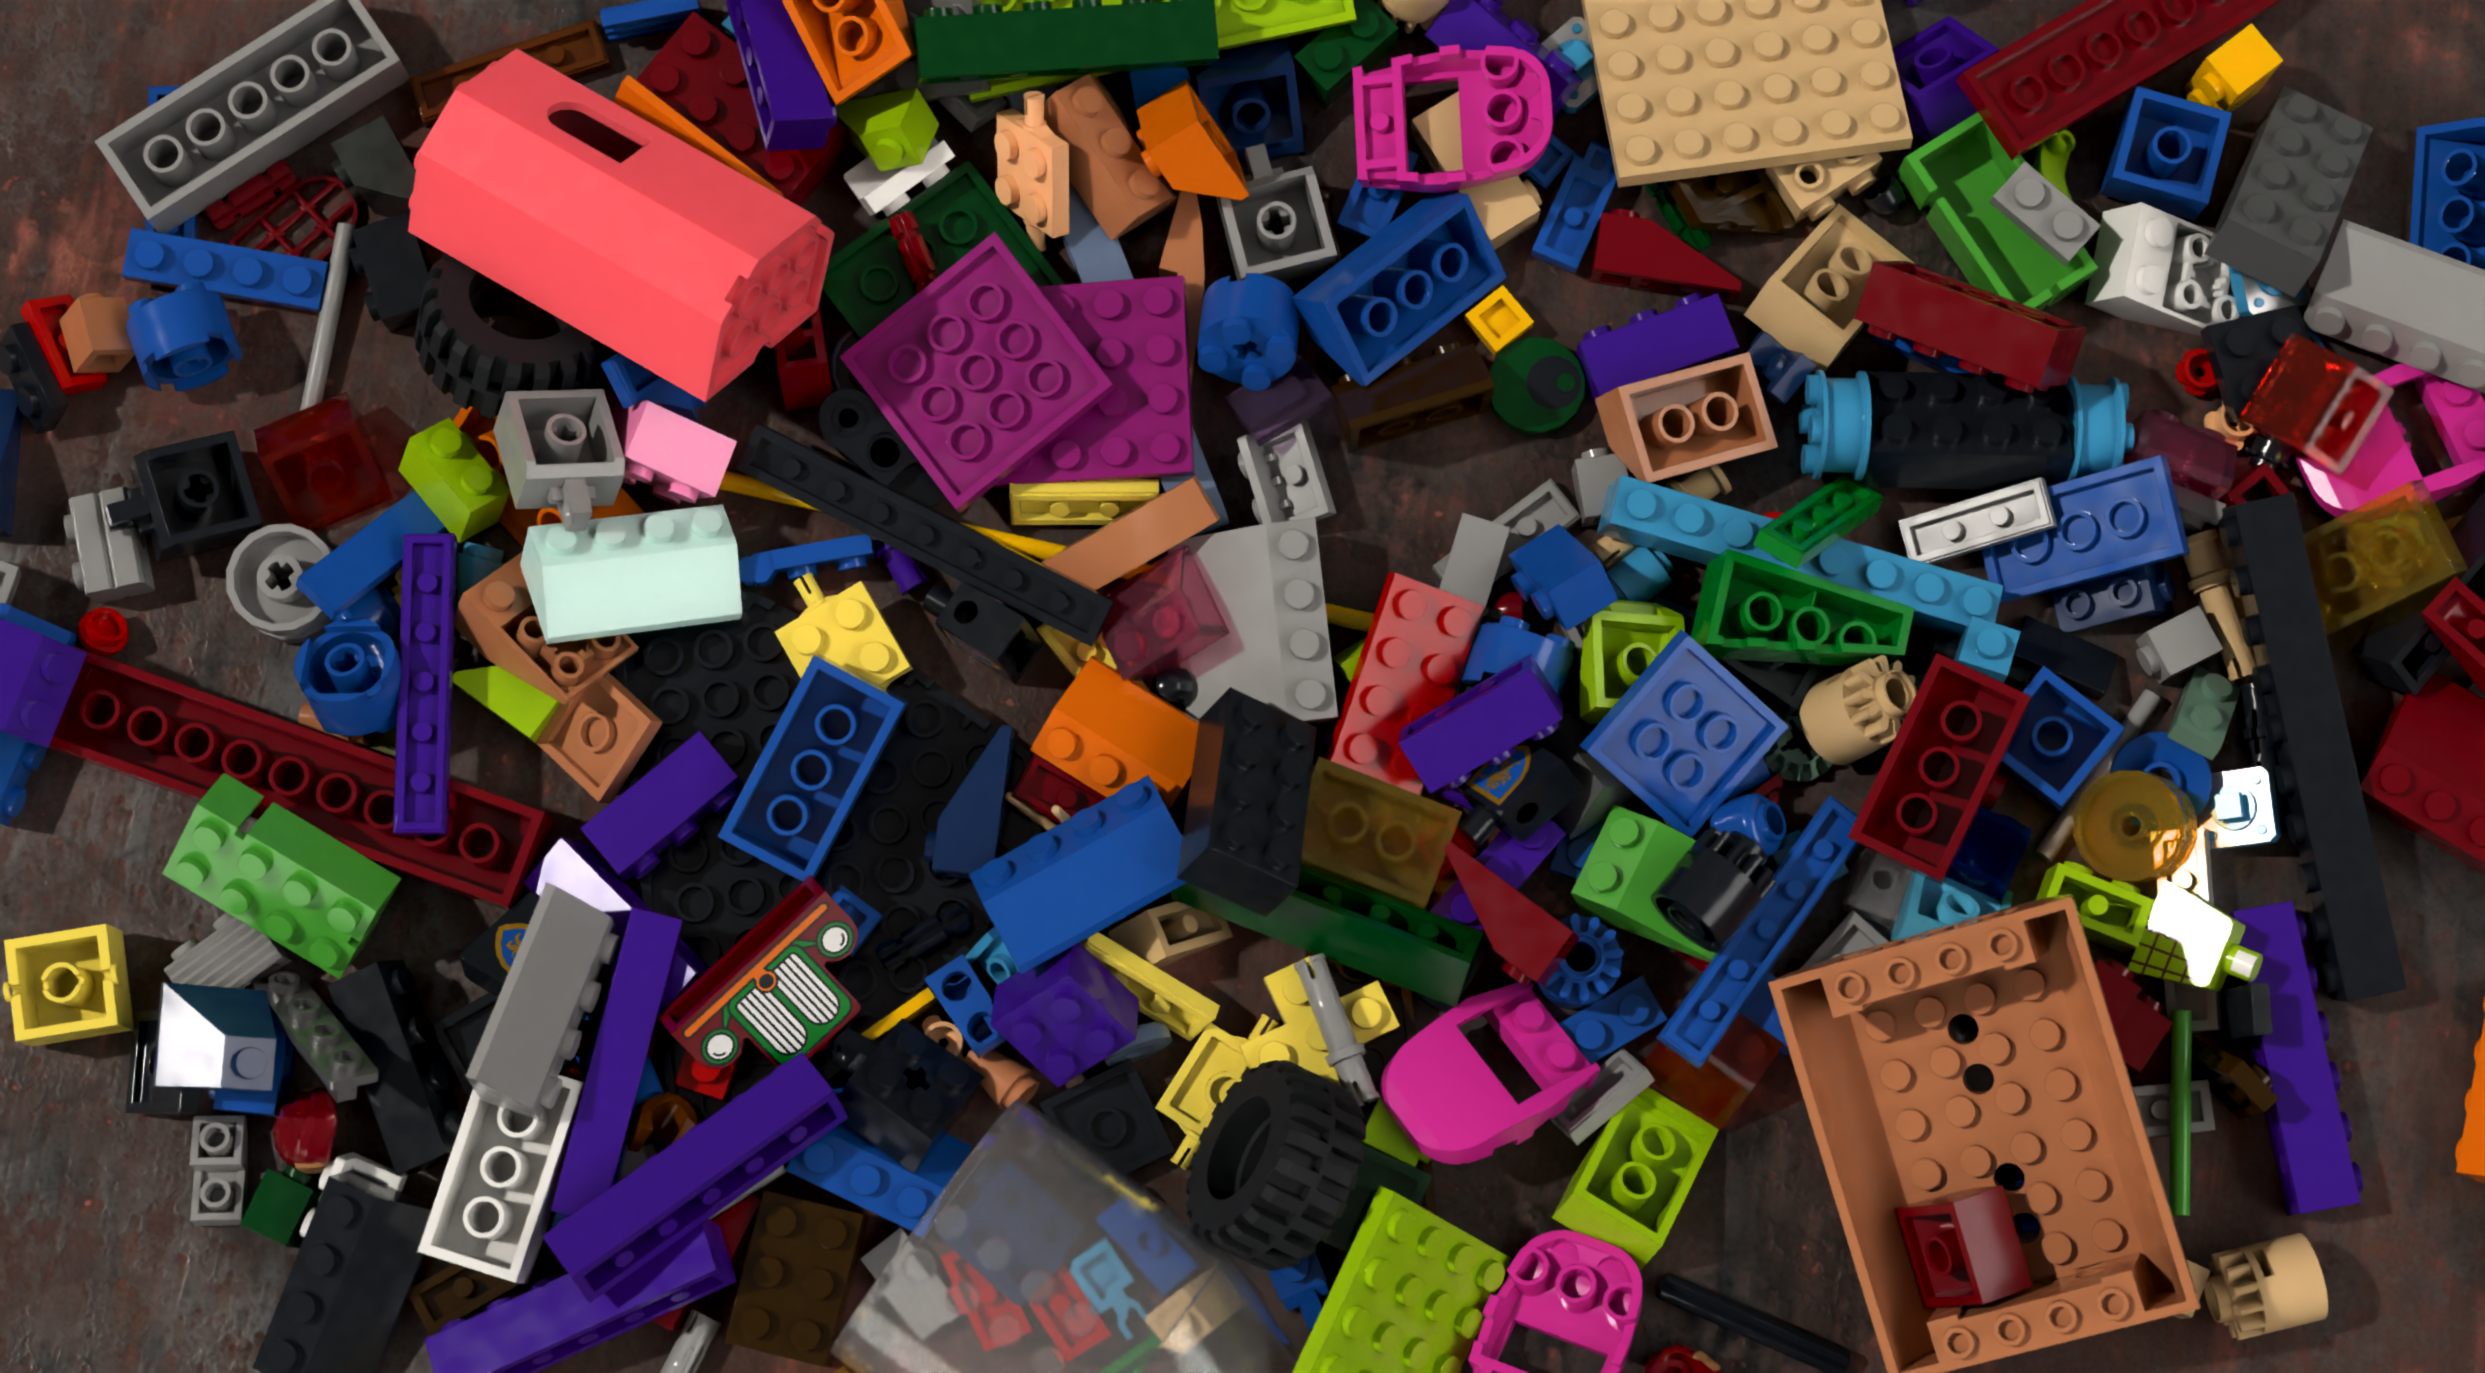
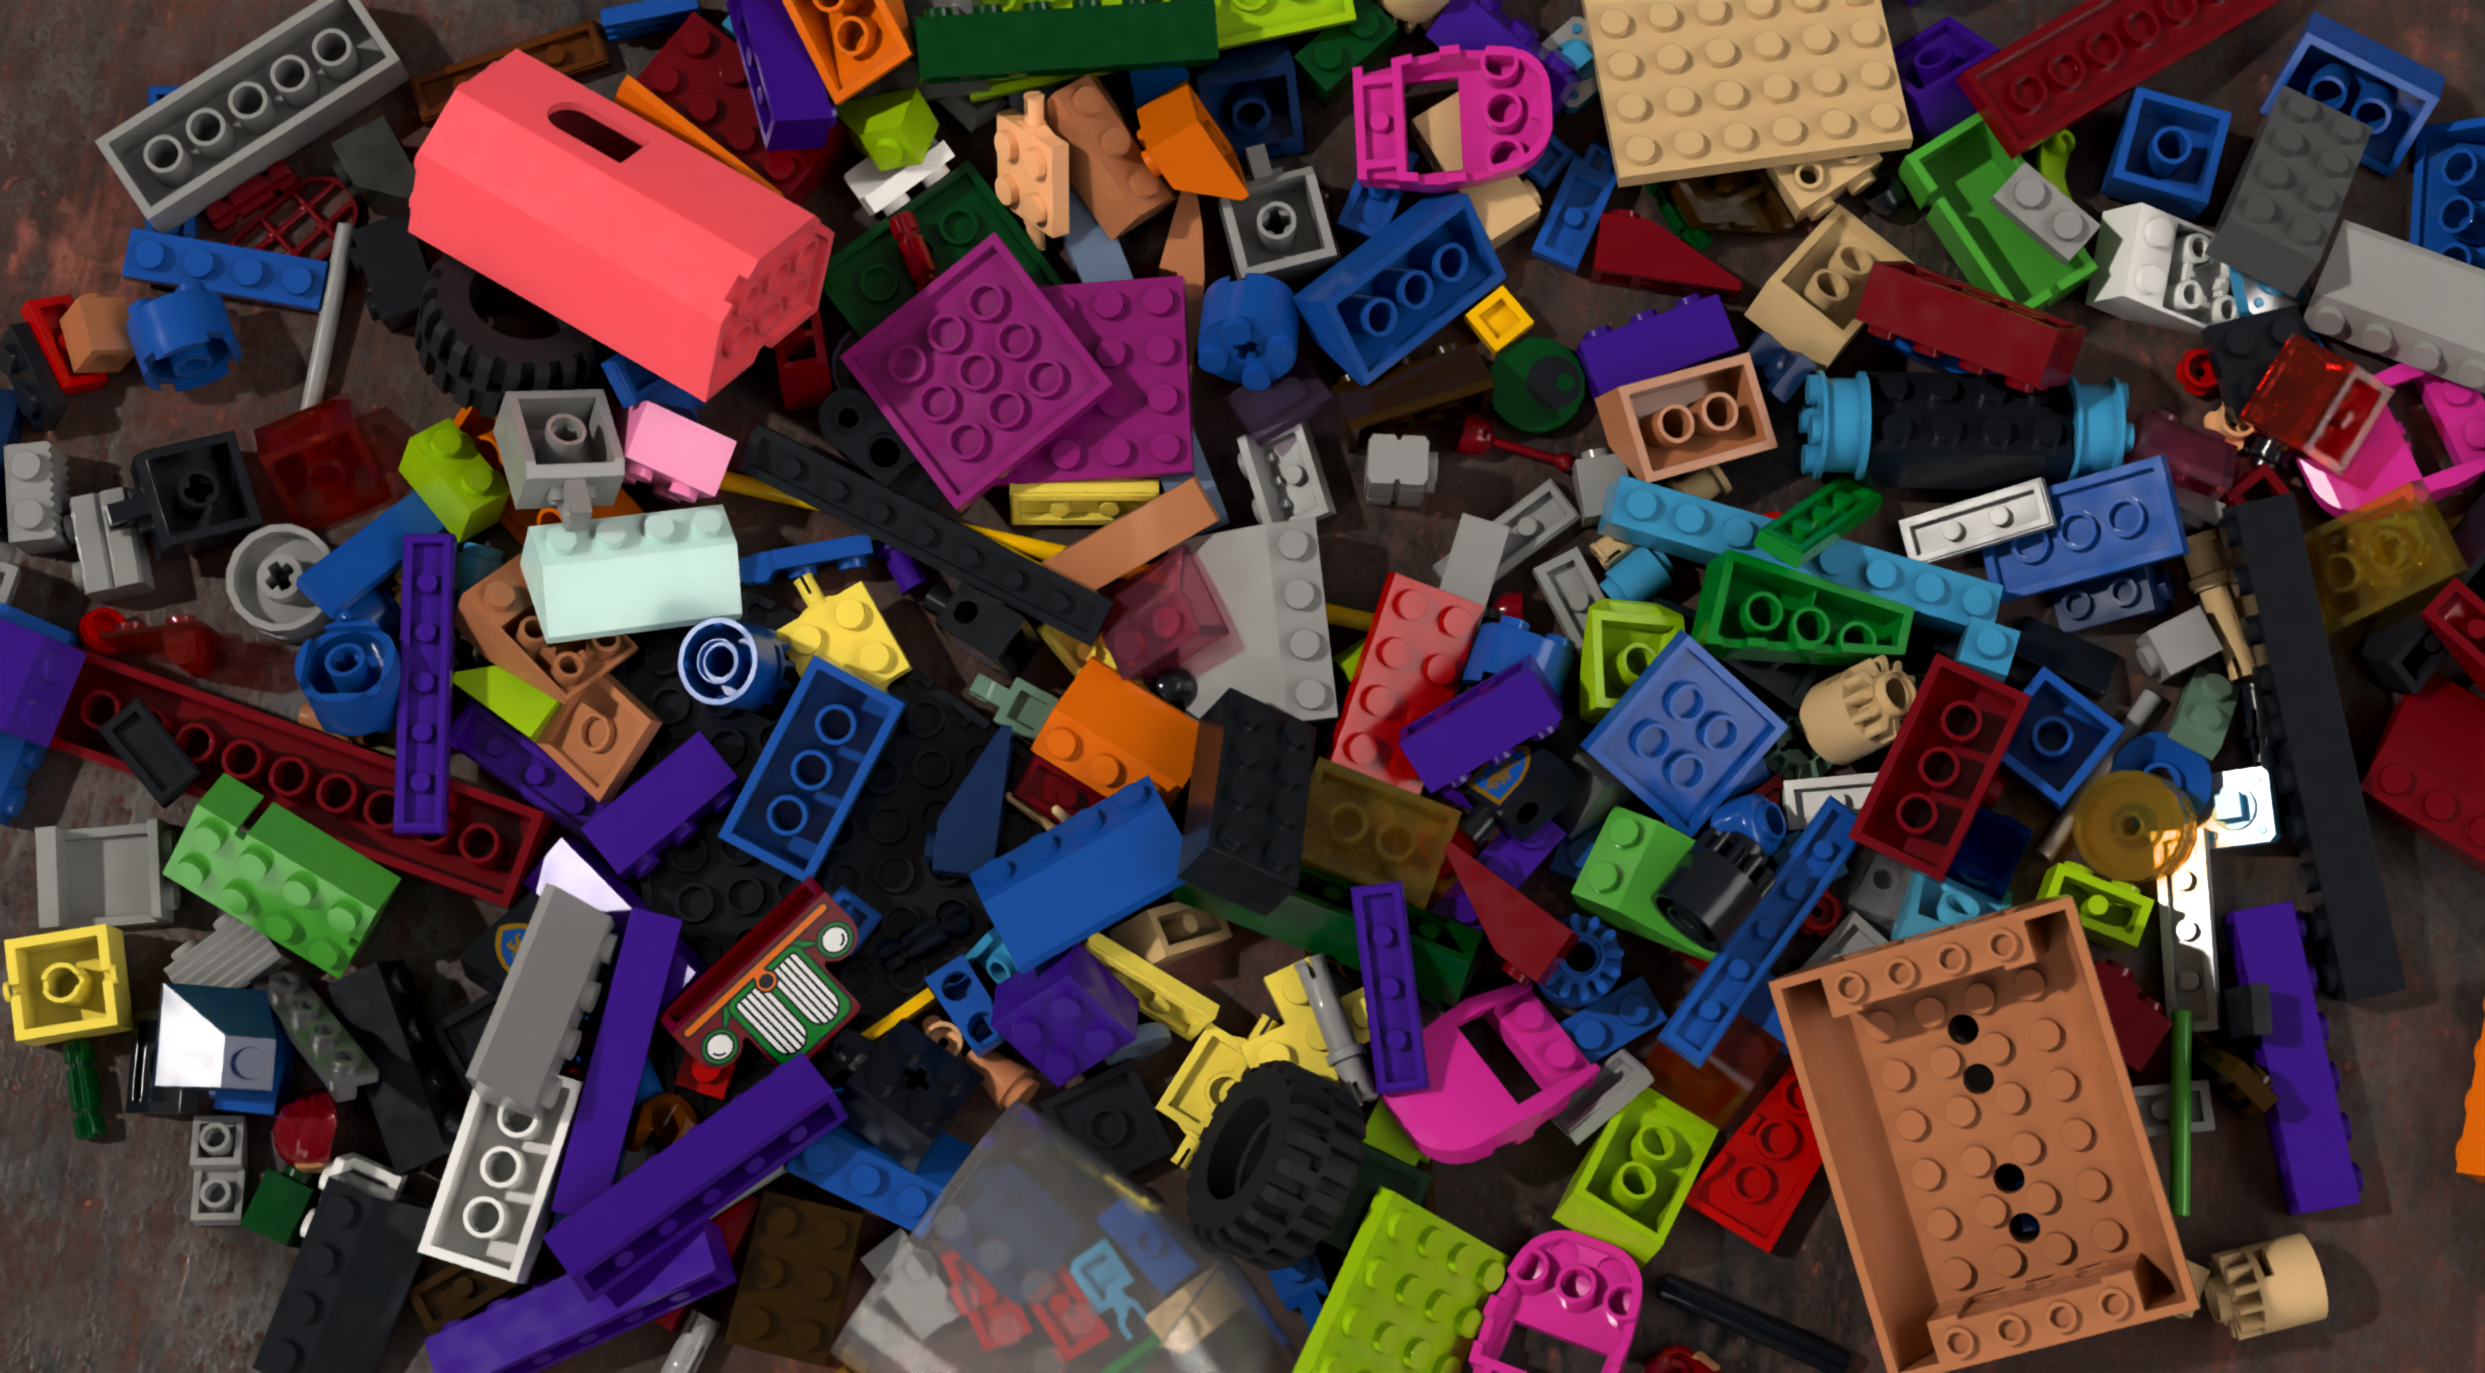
blue brick [1508,524,1618,631] -> none
dark red slope [1895,1185,2032,1308] -> none
lime torso [2128,880,2263,992] -> none
yellow brick [2183,23,2284,112] -> none
none -> light grey brick [3,441,74,555]
none -> light grey panel [35,818,181,933]
none -> dark green axle [62,1039,105,1140]
none -> black tile [98,697,205,809]
none -> clear red hinge [99,614,226,679]
none -> dark purple tile [451,698,614,853]
none -> blue gear [678,617,796,712]
none -> sand green plate [969,673,1060,744]
none -> dark purple tile [1350,881,1430,1094]
none -> light grey brick [1364,433,1438,507]
none -> dark red hinge [1455,414,1575,472]
none -> red wing [1683,1063,1823,1254]
none -> white plate [1781,772,1879,833]
none -> red plate [1799,889,1842,937]
none -> blue slope [2259,10,2446,178]

